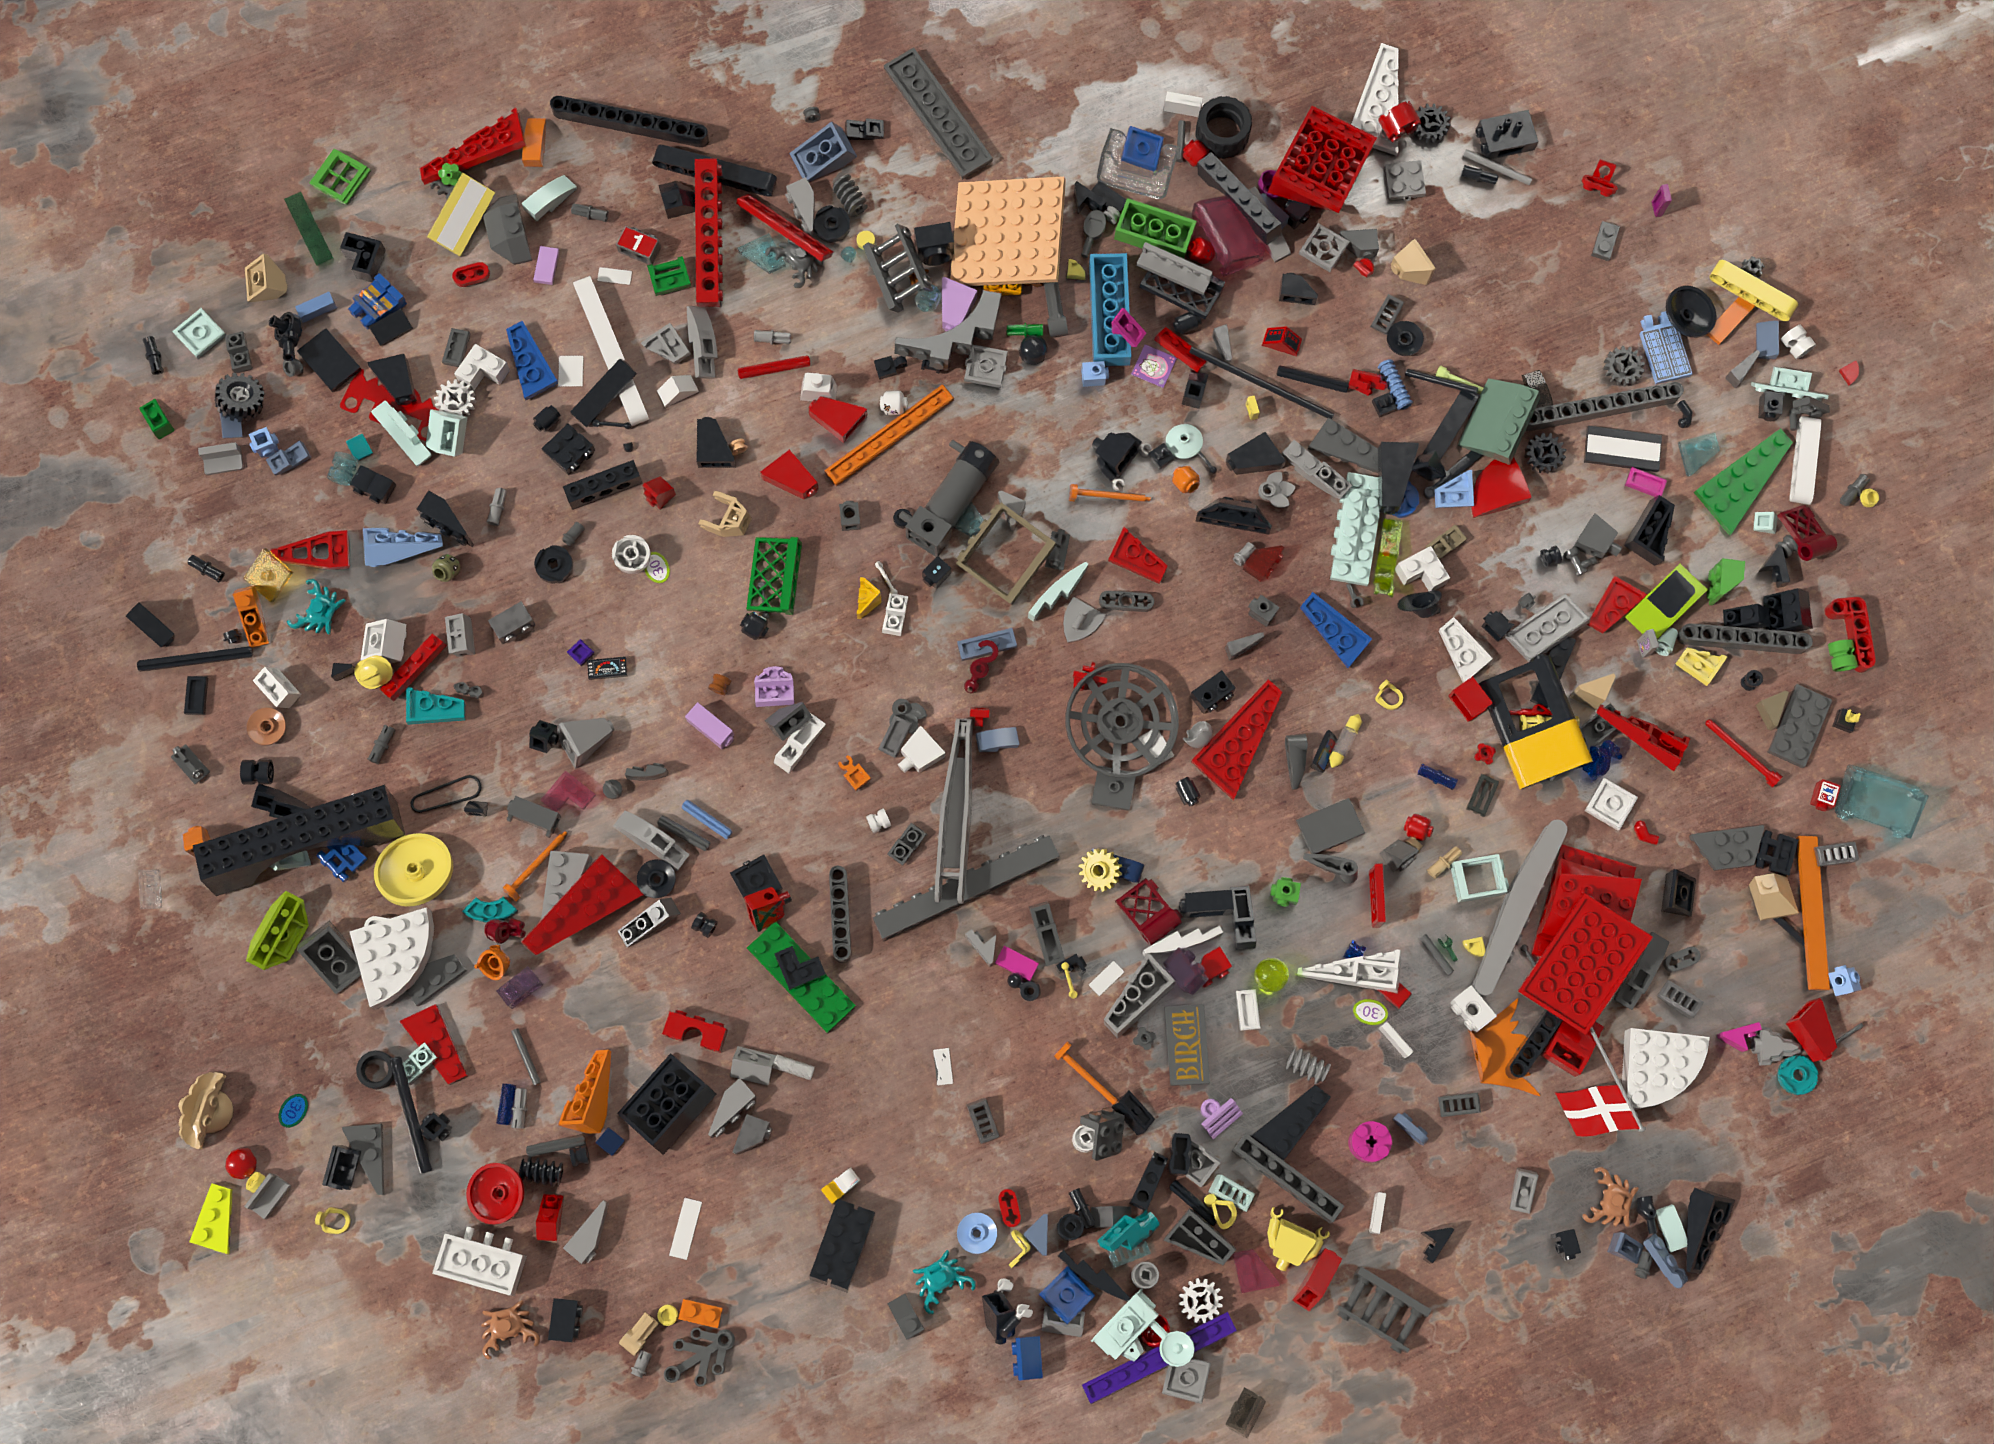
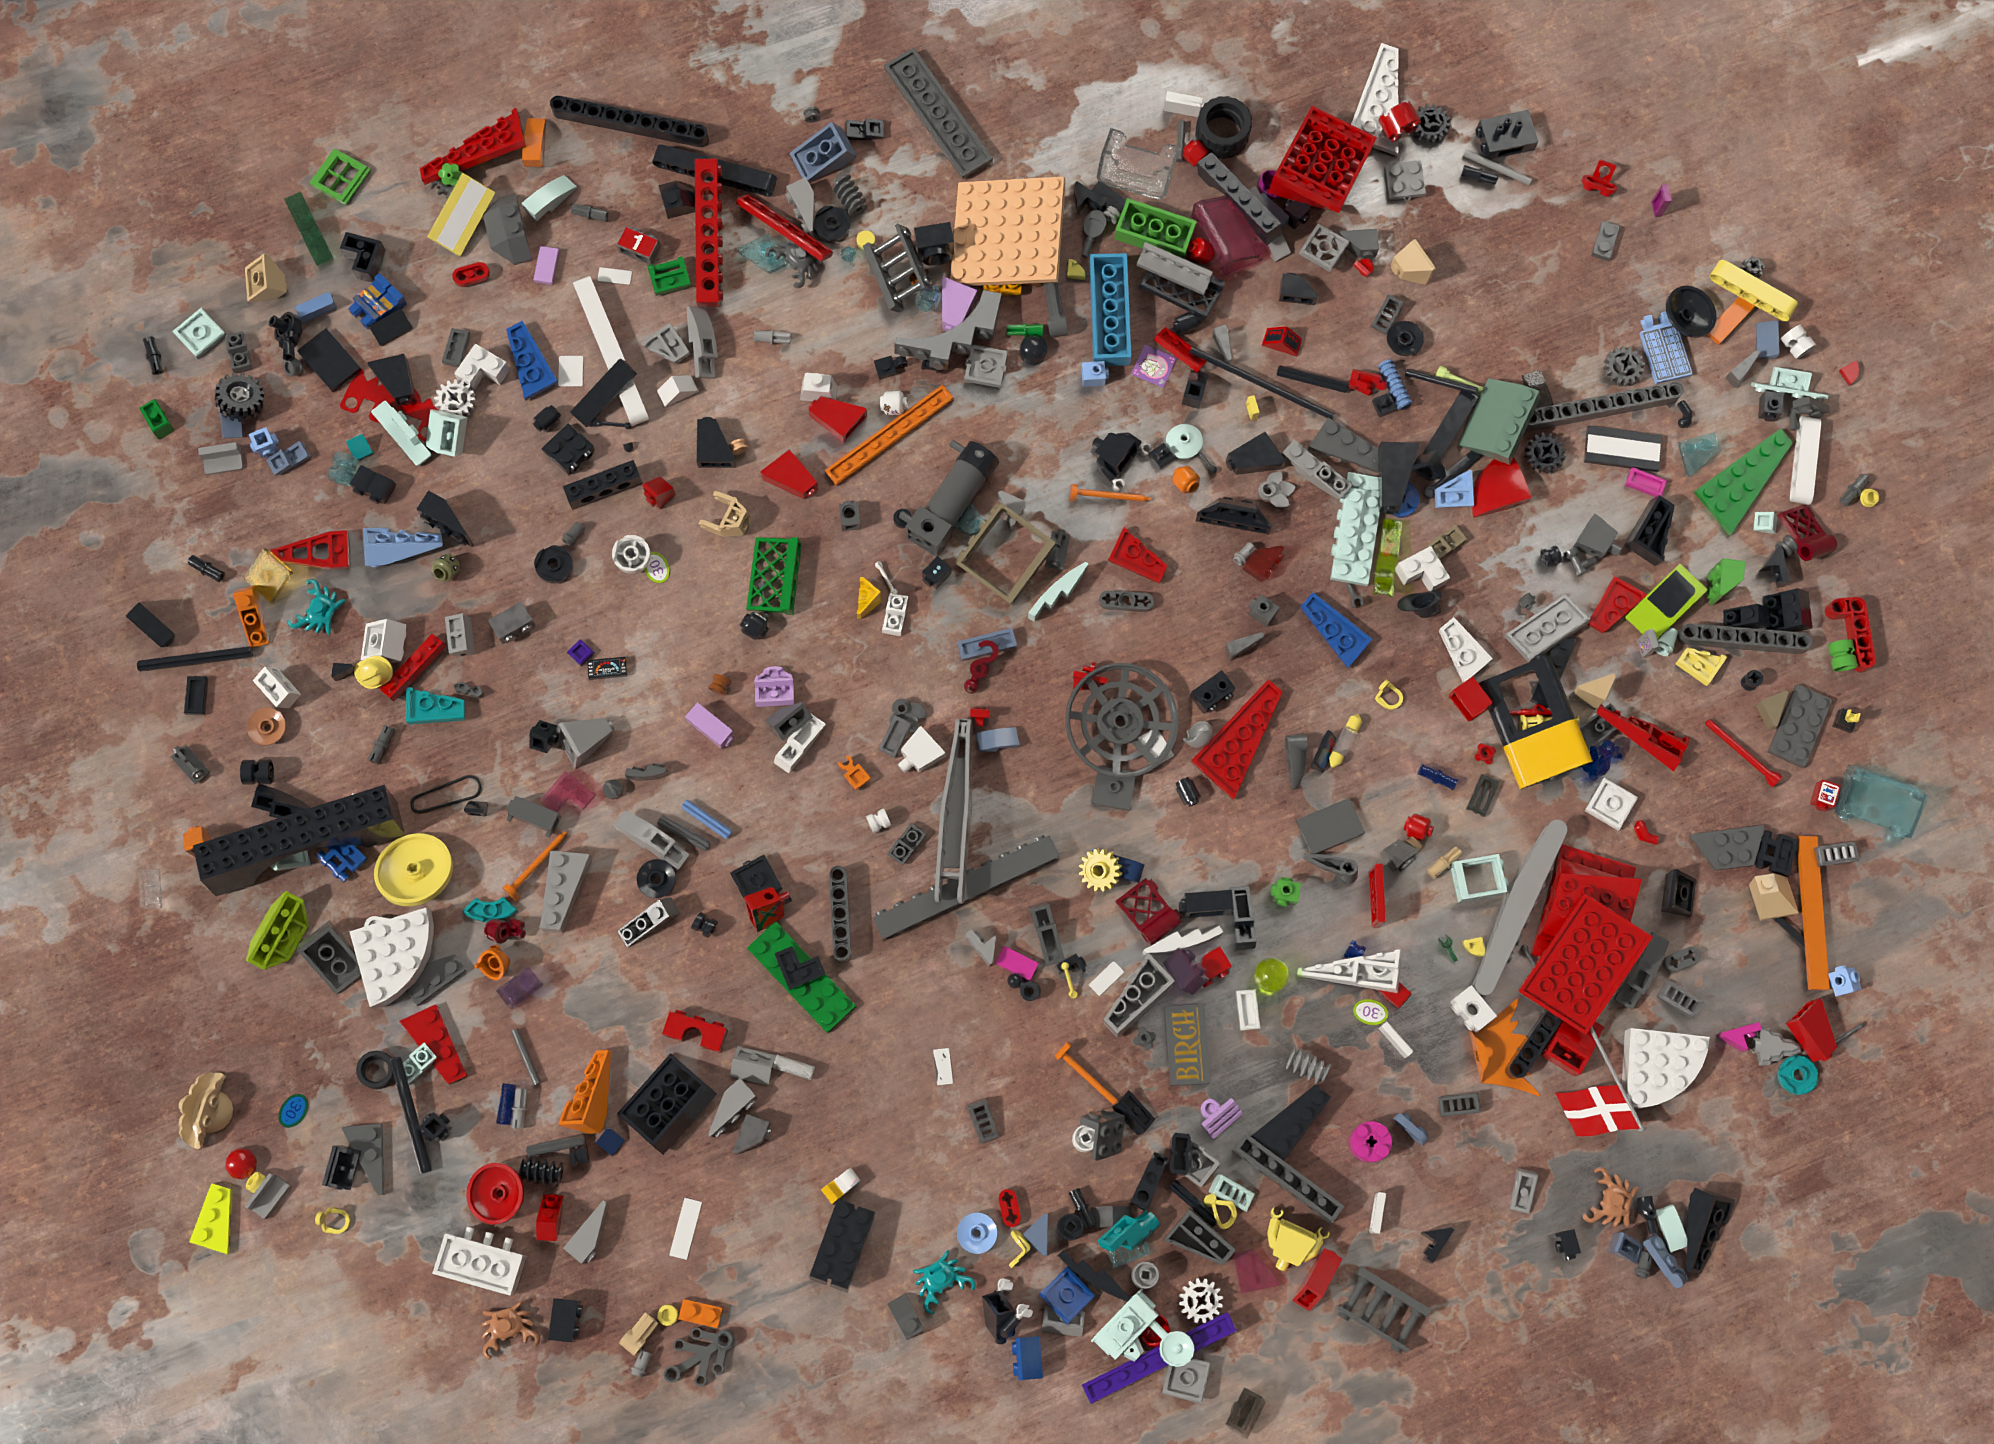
black plate [223,629,242,644] -> none
light grey axle [487,488,507,526] -> none
red wing [521,854,644,955] -> none
red axle [737,355,811,379] -> none
light grey shield [1063,597,1106,643] -> none
dark pink slope [1111,308,1146,347] -> none
blue plate [1121,126,1164,172] -> none
dark grey piece [1420,934,1454,975] -> none
black window [1481,611,1515,642] -> none

